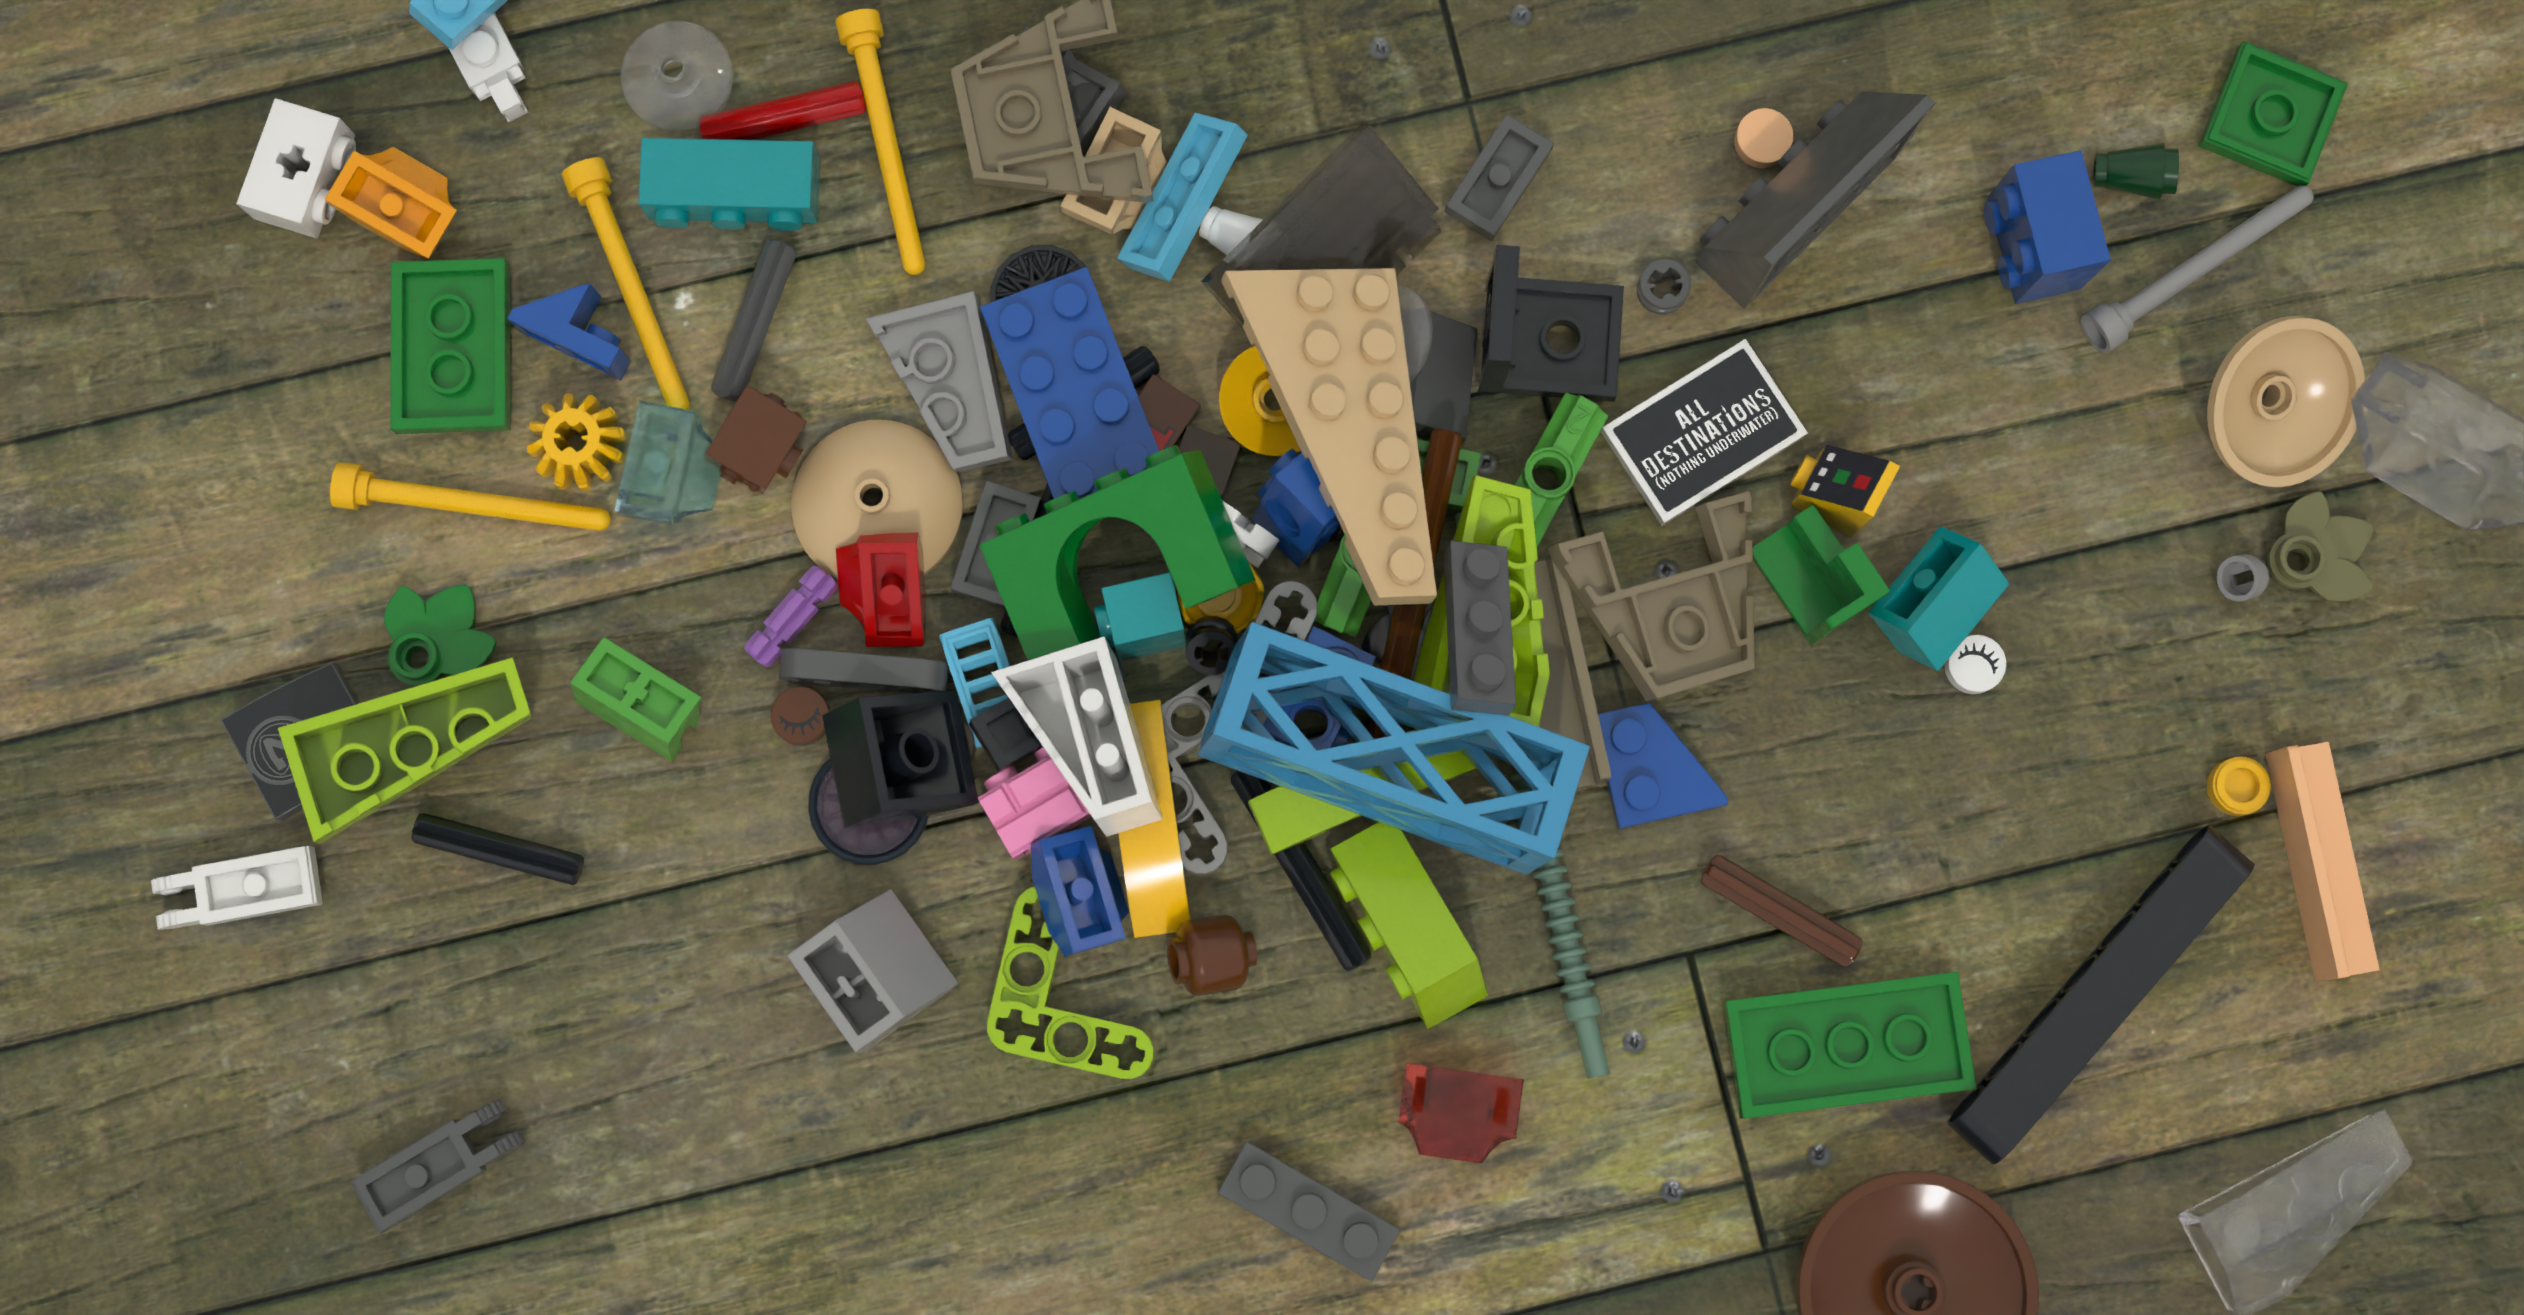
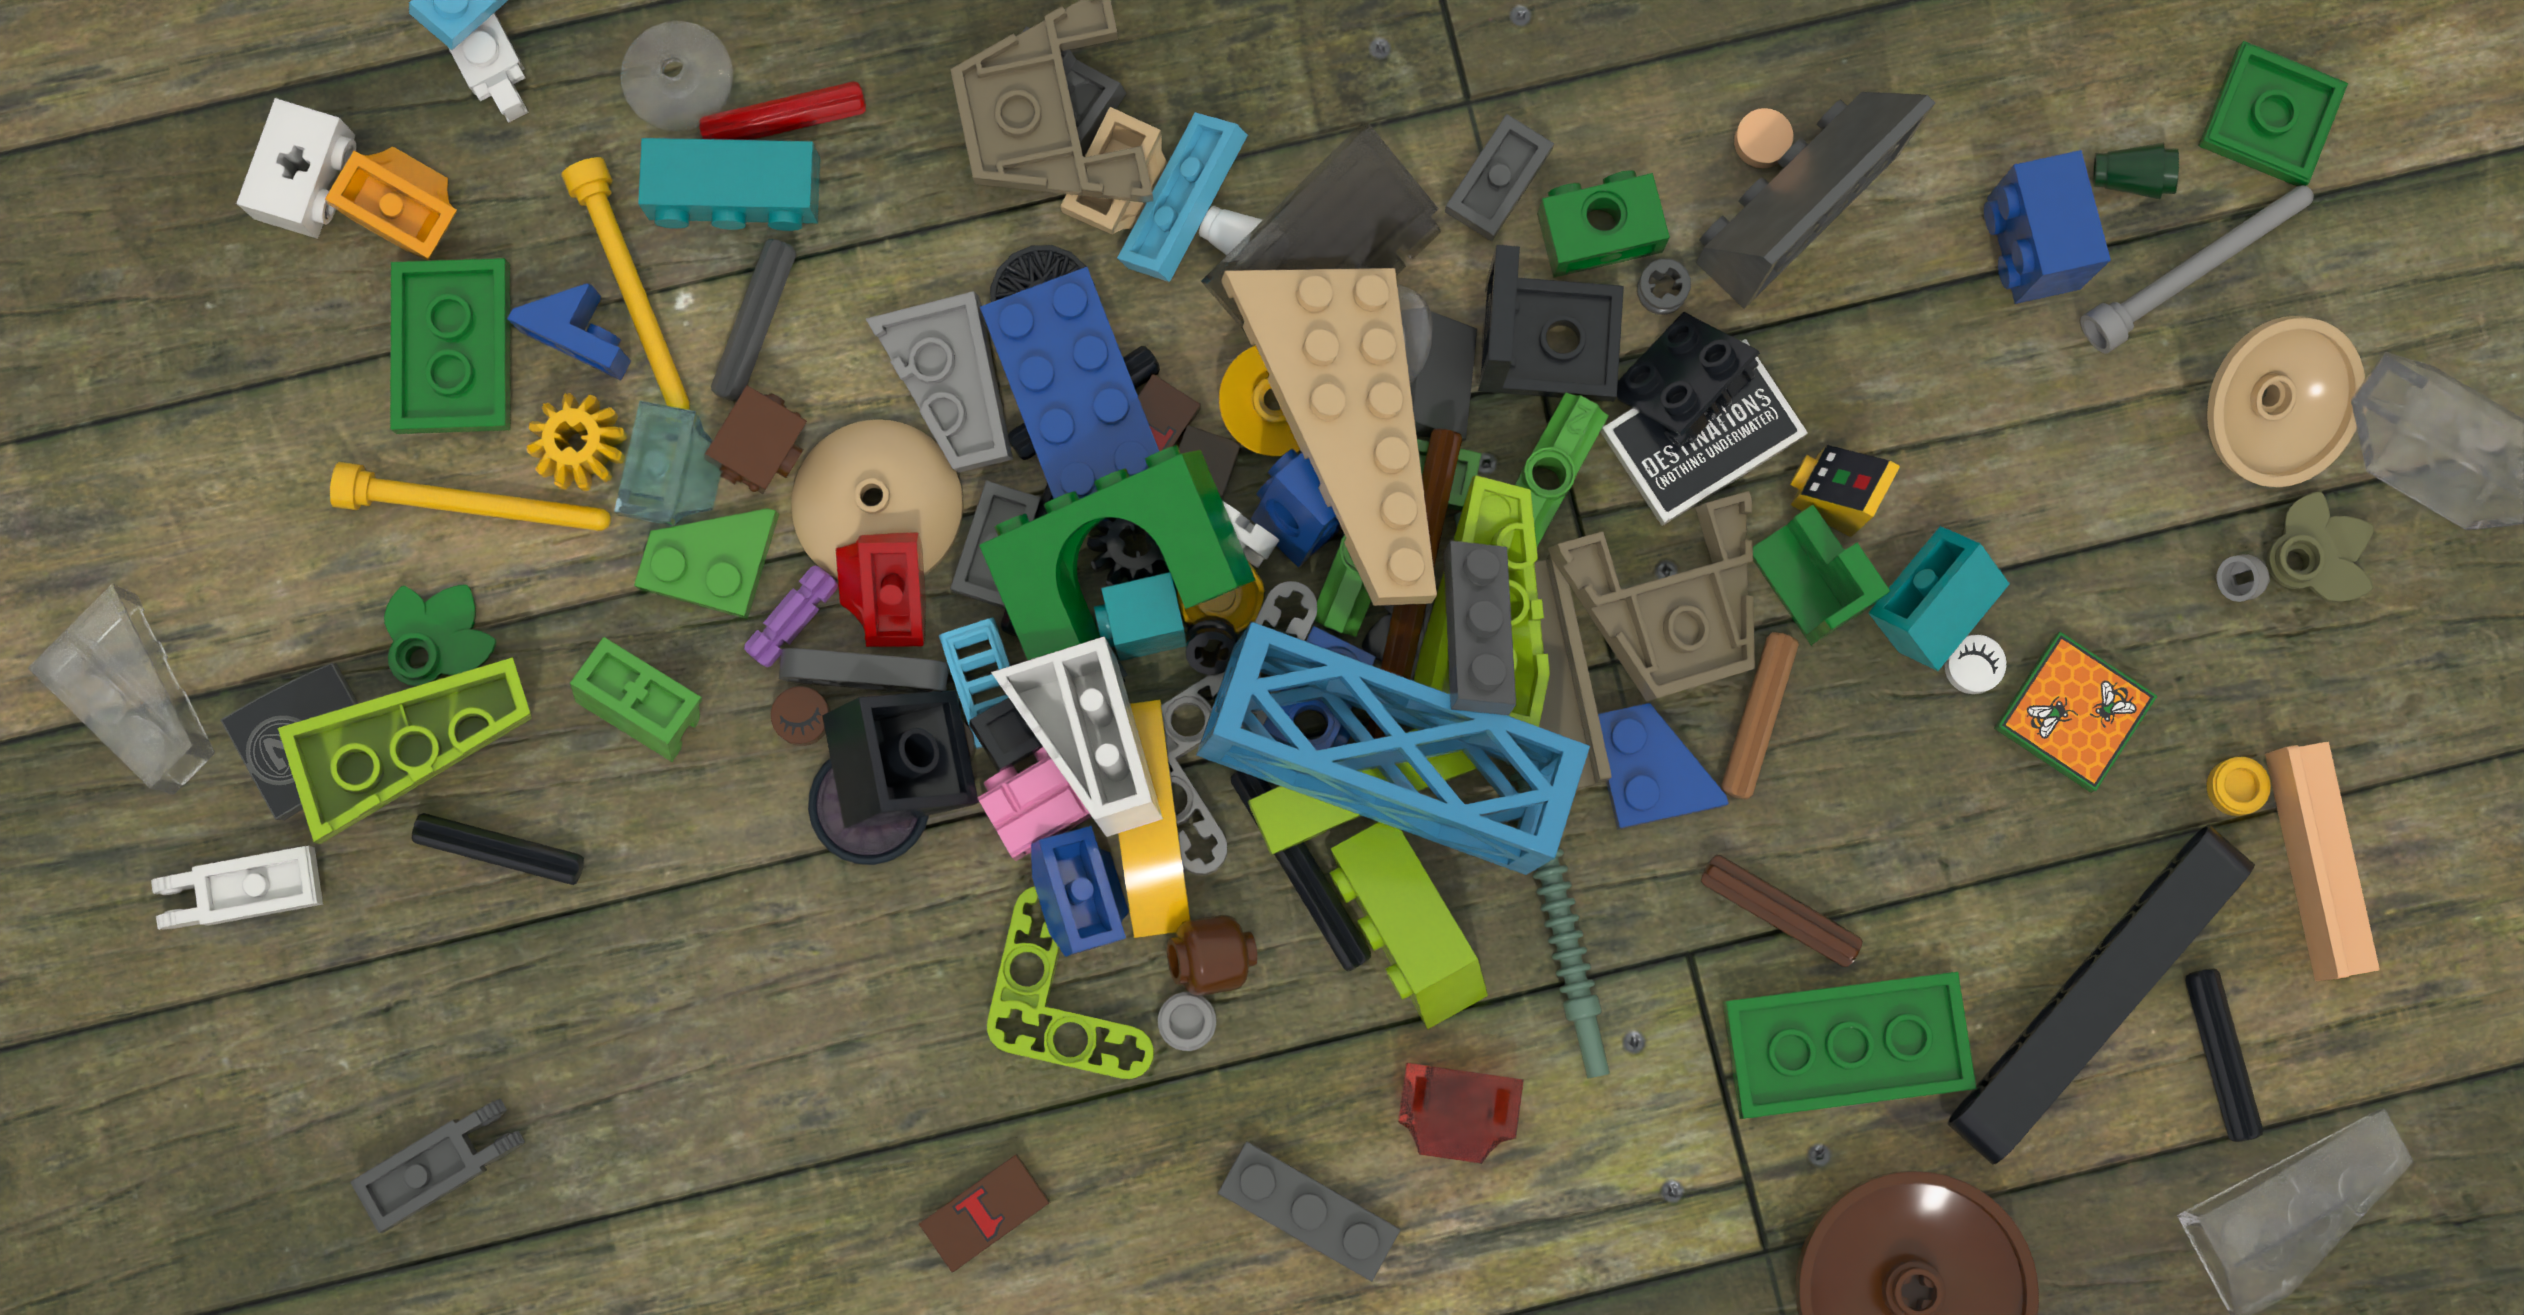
light grey slope [787,889,959,1053] -> none
yellow piece [835,9,925,275] -> none
none -> clear wedge [28,584,215,795]
none -> bright green wing [634,508,779,619]
none -> reddish brown tile [919,1154,1051,1273]
none -> black gear [1087,518,1170,587]
none -> light grey tile [1158,992,1217,1051]
none -> green brick [1537,170,1670,278]
none -> black hinge [1616,312,1760,448]
none -> medium nougat axle [1721,632,1799,799]
none -> tile [1994,632,2157,793]
none -> black axle [2185,968,2264,1142]

